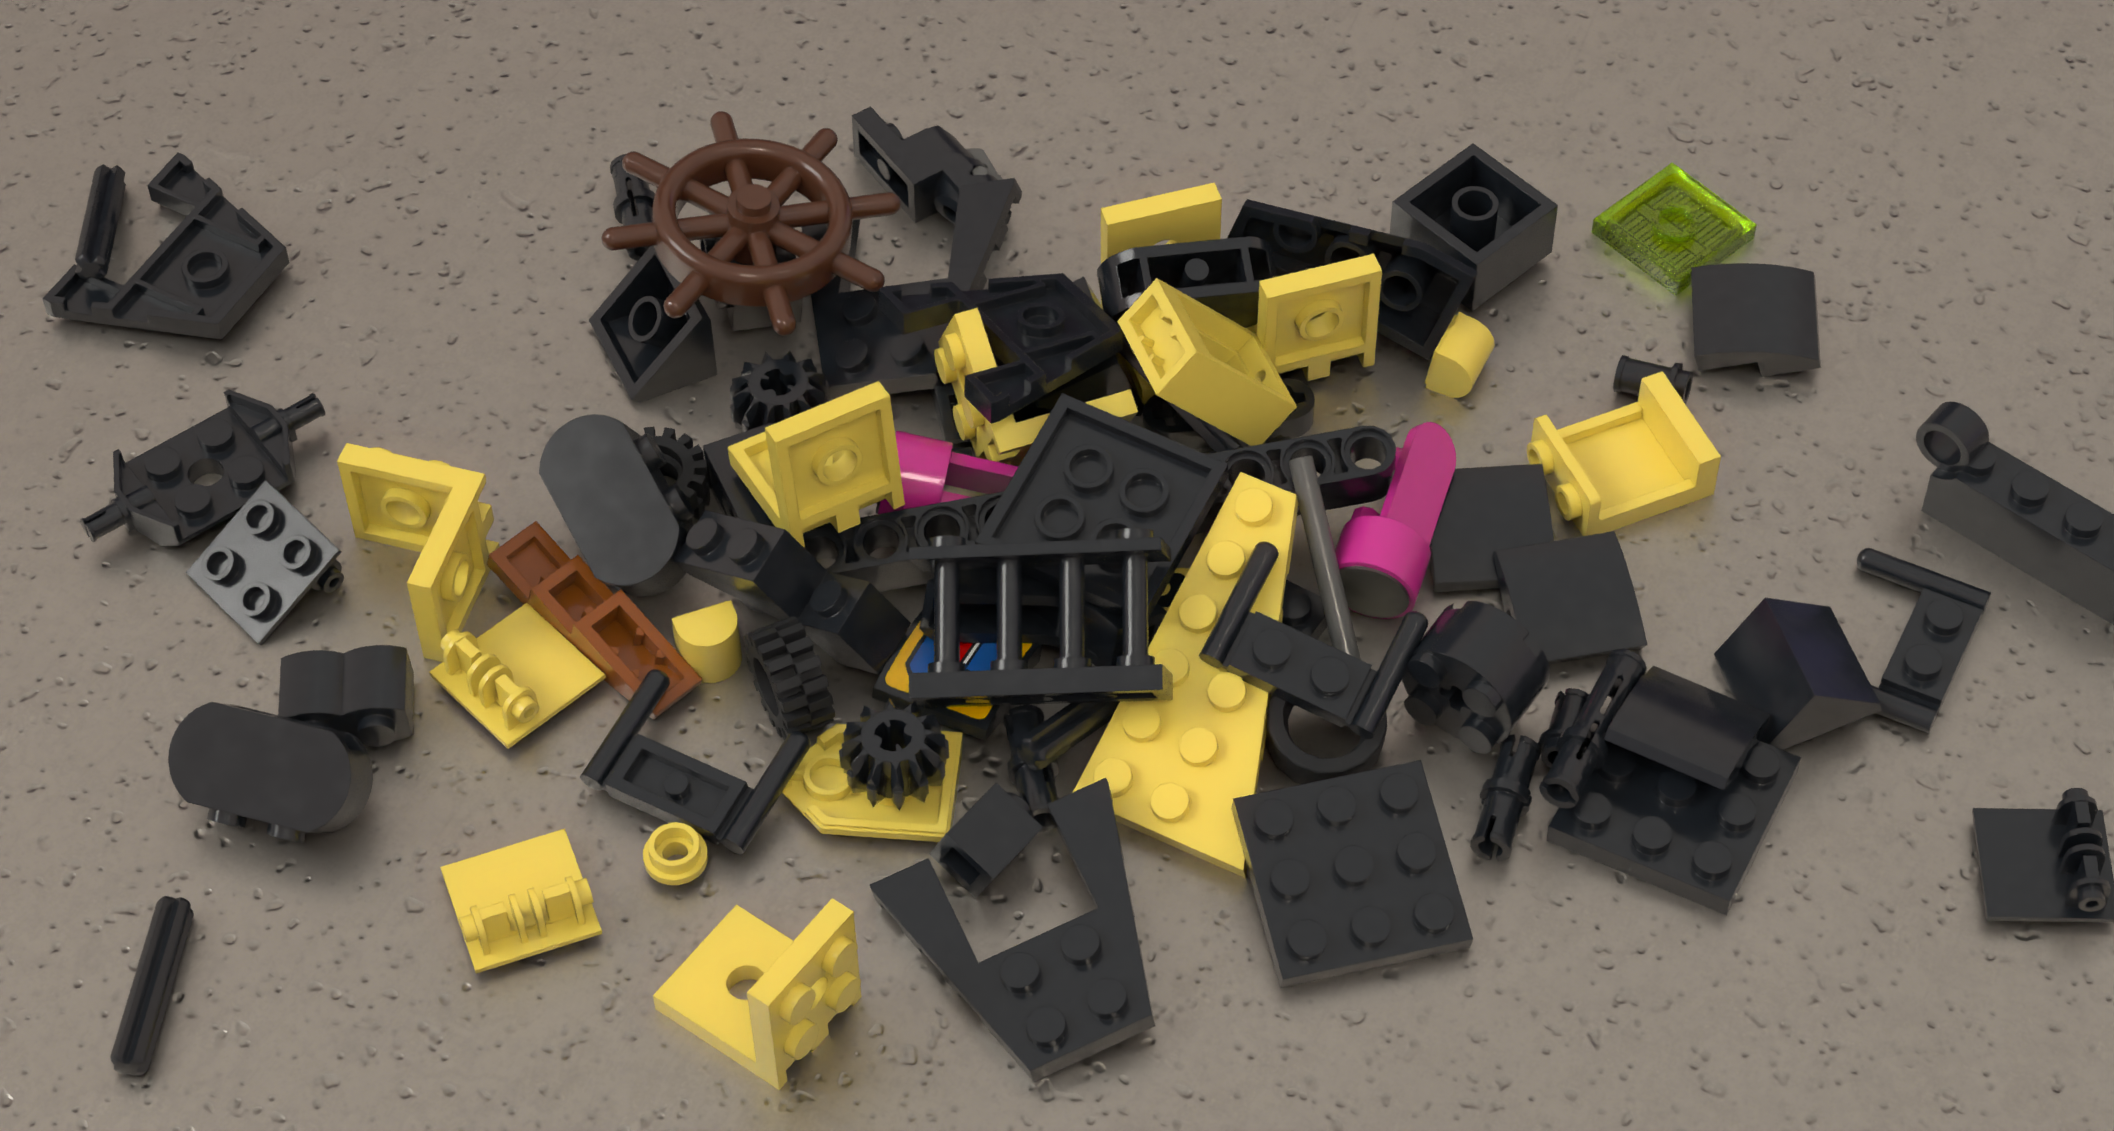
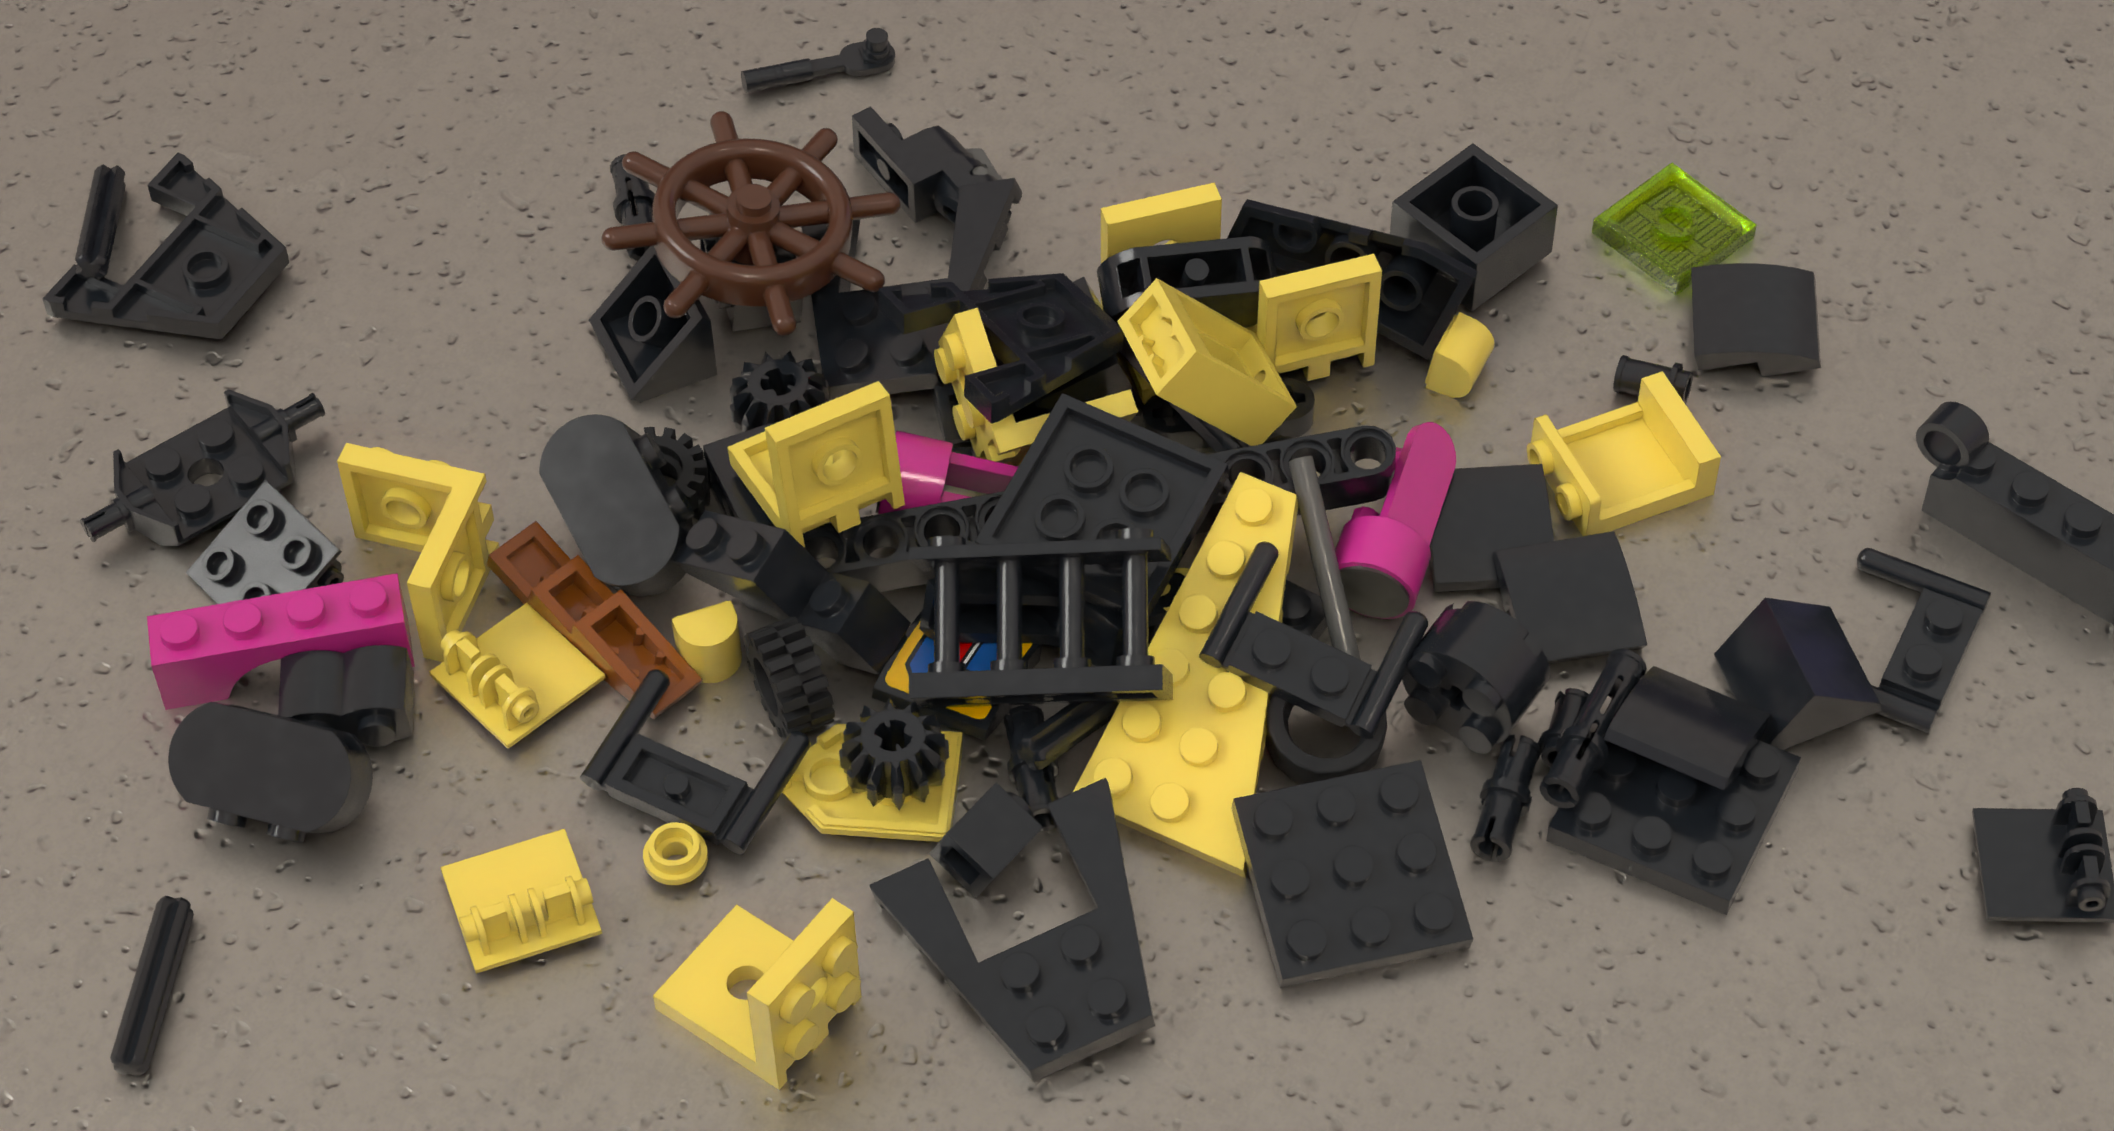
none -> dark pink arch [147,573,415,710]
none -> black piece [741,28,895,93]

